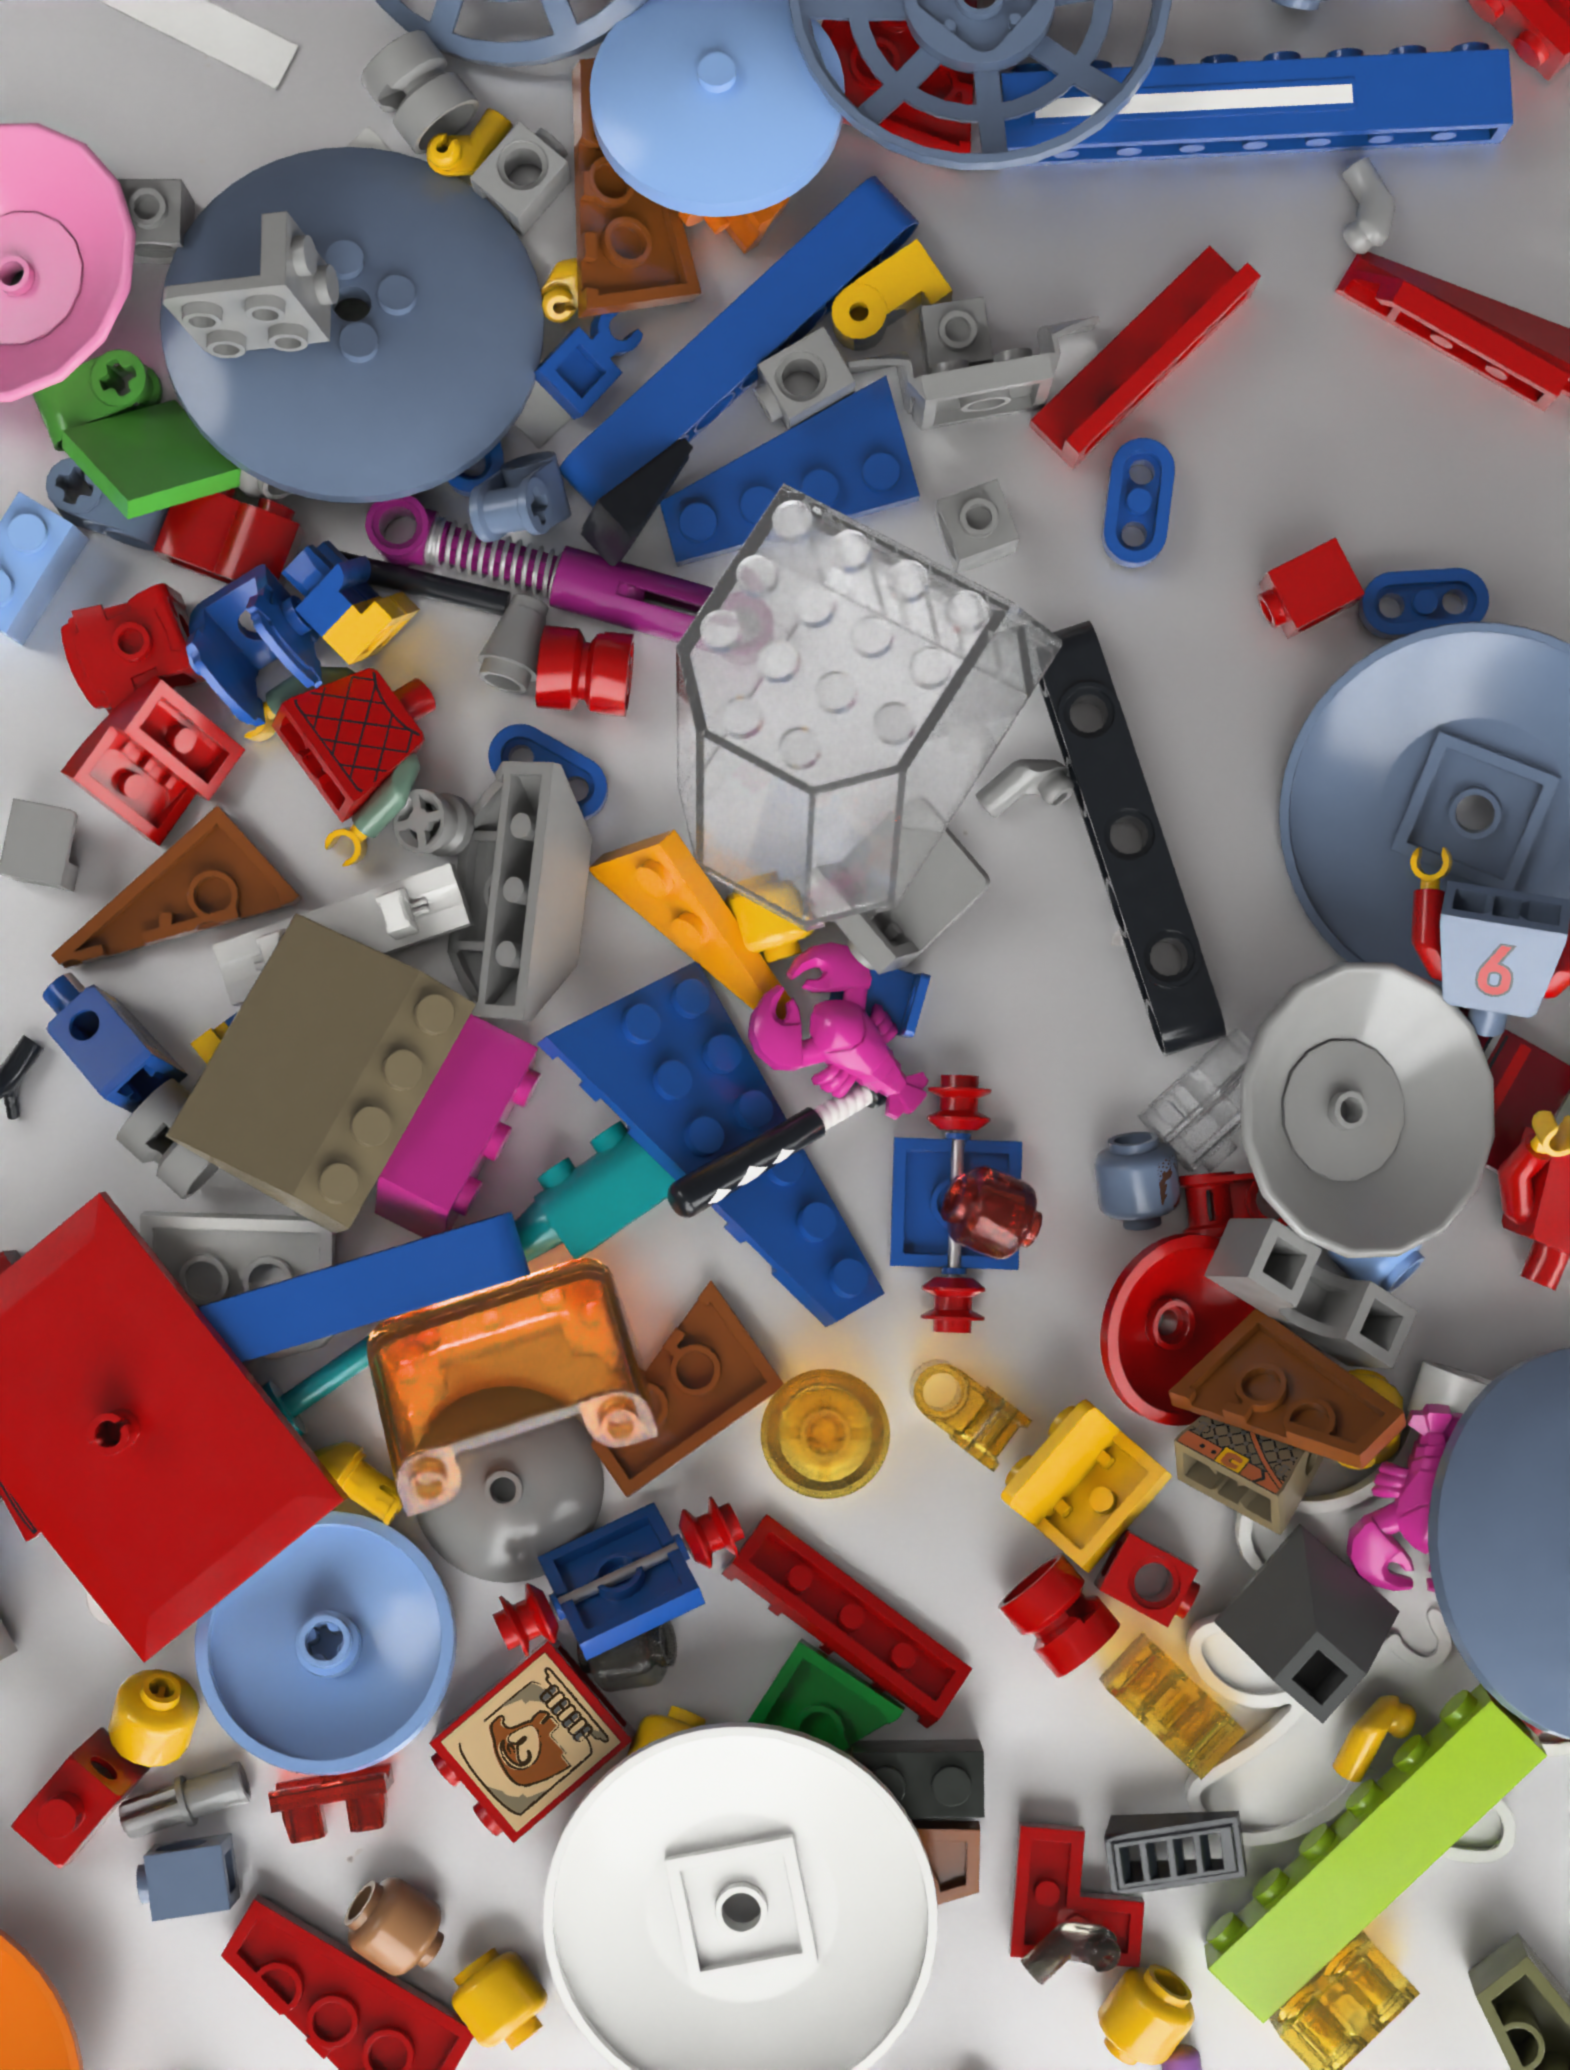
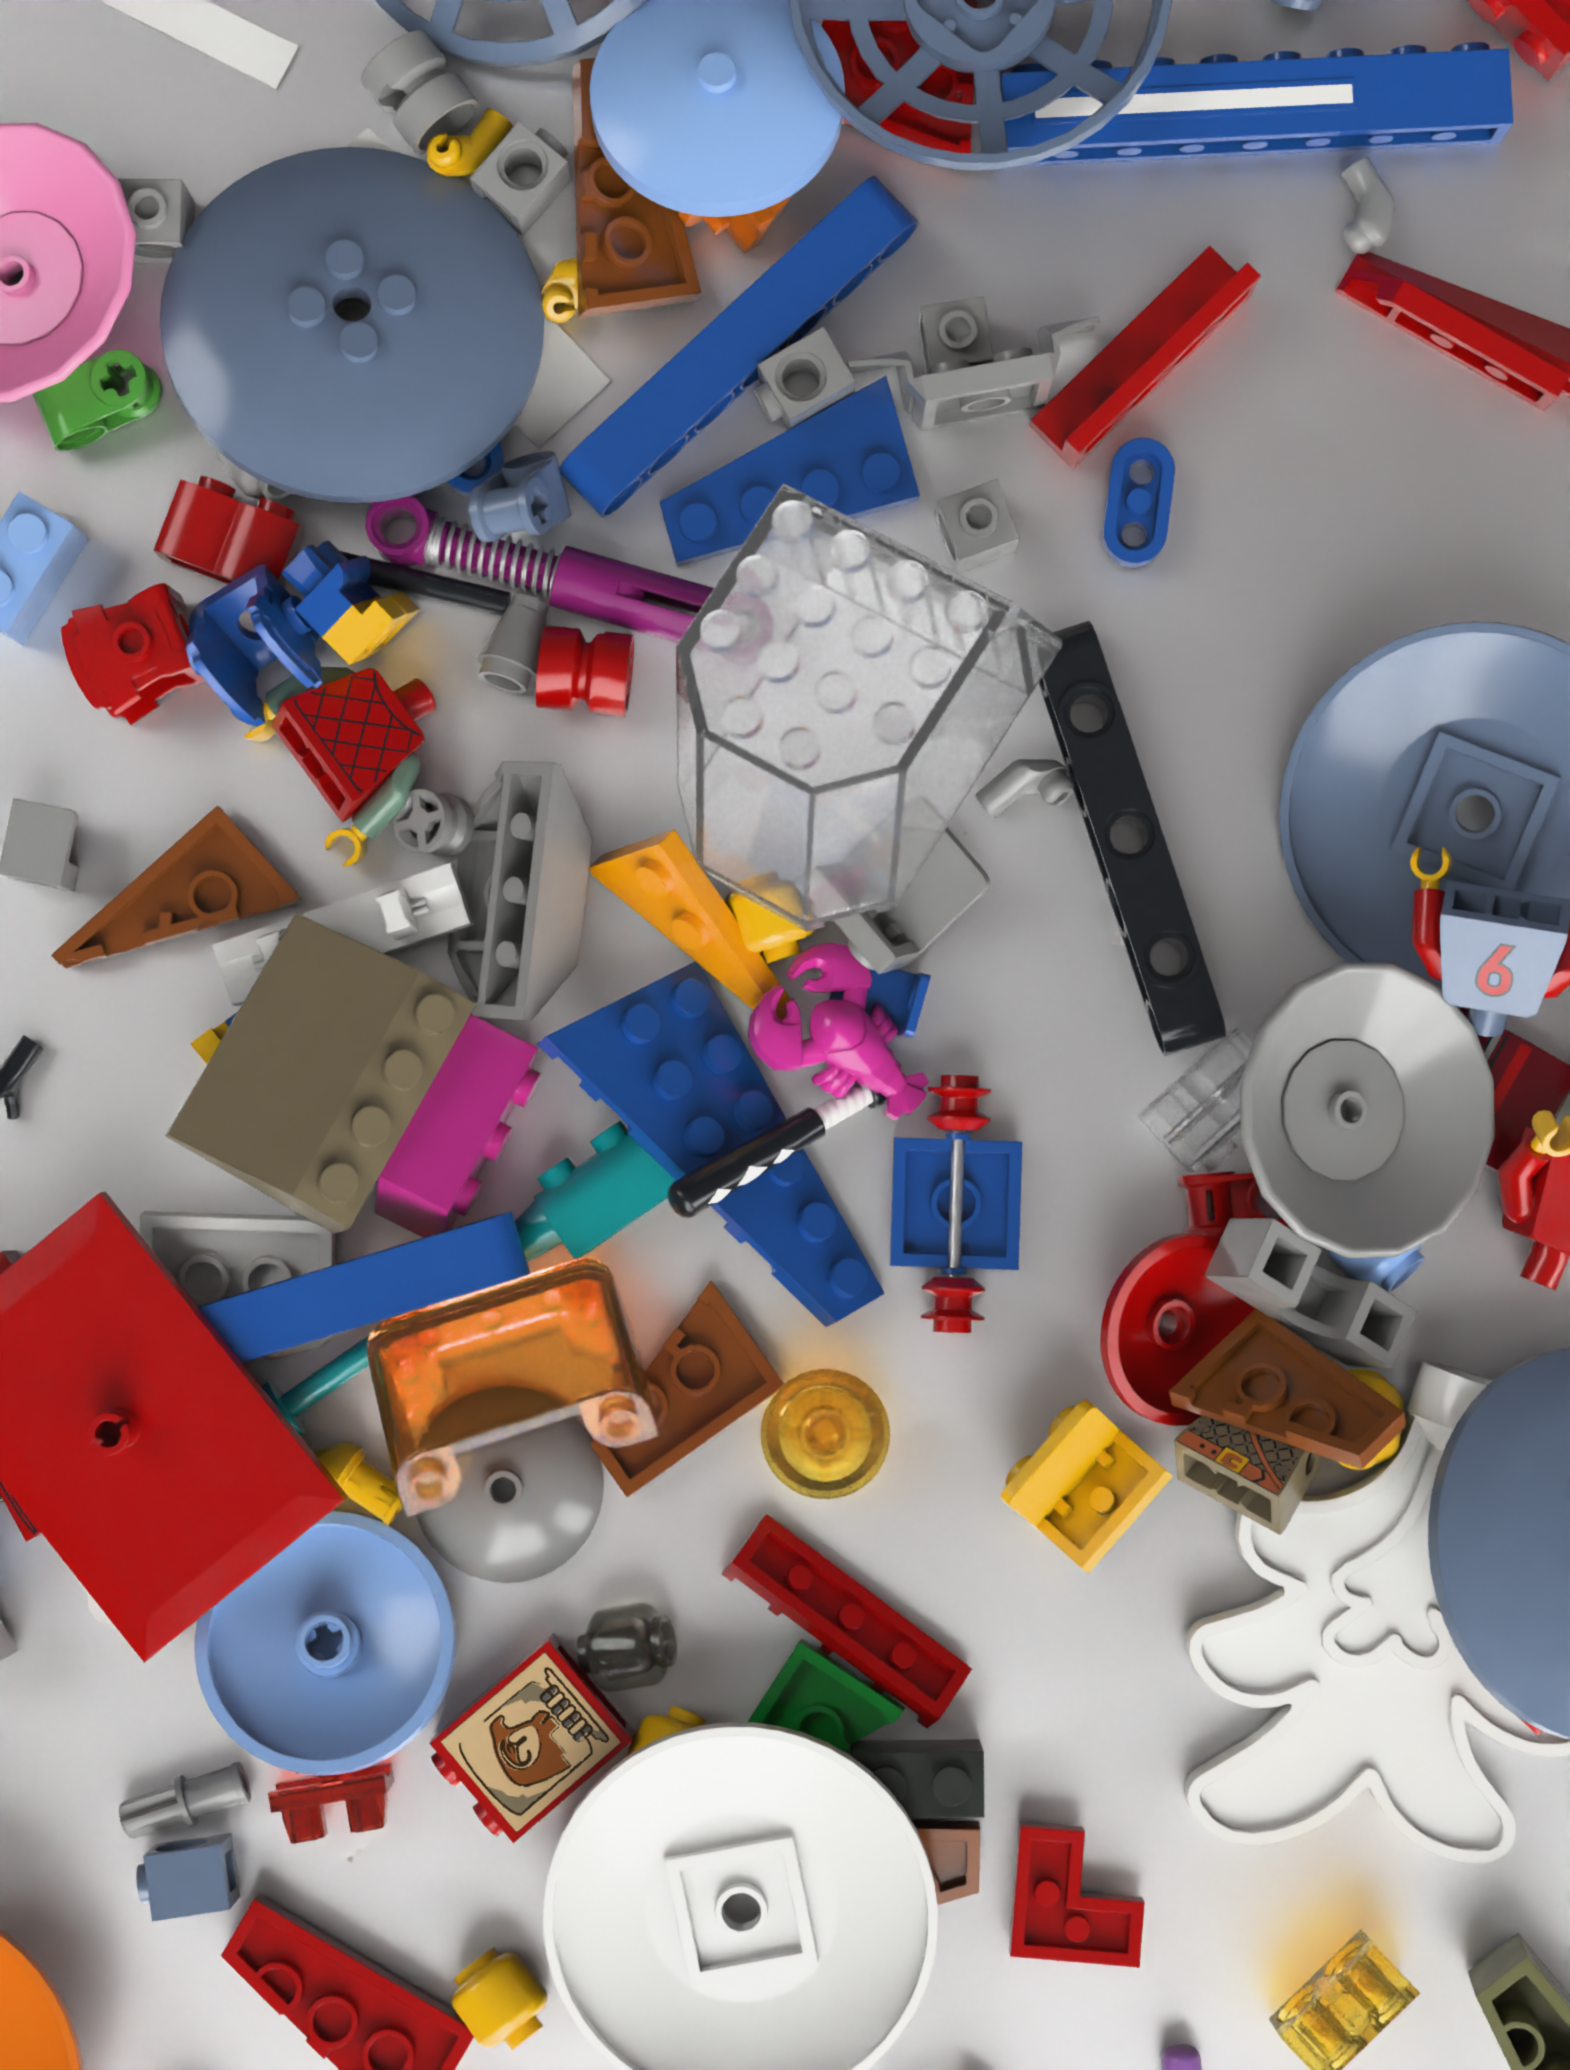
red torso [11,1727,150,1869] -> none
blue torso [42,973,188,1113] -> none
sand blue piece [46,458,170,551] -> none
red slope [60,676,245,846] -> none
bright green tile [62,400,241,519] -> none
yellow head [108,1669,200,1767] -> none
light grey wheel [116,1078,219,1199] -> none
light grey bracket [163,211,339,358] -> none
medium nougat head [344,1876,444,1976] -> none
blue plate [488,724,608,820] -> none
blue plate [492,1496,745,1661] -> none
blue plate [534,312,643,420] -> none
black slope [581,438,693,566] -> none
yellow leg [832,239,953,351] -> none
clear yellow piece [909,1359,1033,1472] -> none
clear red head [941,1165,1042,1260] -> none
red wheel [998,1553,1120,1678] -> none
clear smoke arm [1020,1921,1121,1985] -> none
sand blue head [1094,1132,1181,1231] -> none
red brick [1094,1529,1200,1627] -> none
yellow head [1098,1964,1195,2065] -> none
clear yellow brick [1099,1631,1246,1780] -> none
black slope [1104,1811,1247,1894] -> none
lime brick [1204,1683,1547,2024] -> none
dark grey slope [1214,1524,1400,1724] -> none
red brick [1257,537,1365,639] -> none
yellow arm [1332,1695,1417,1782] -> none
dark pink animal [1346,1404,1463,1592] -> none
blue plate [1358,568,1489,639] -> none

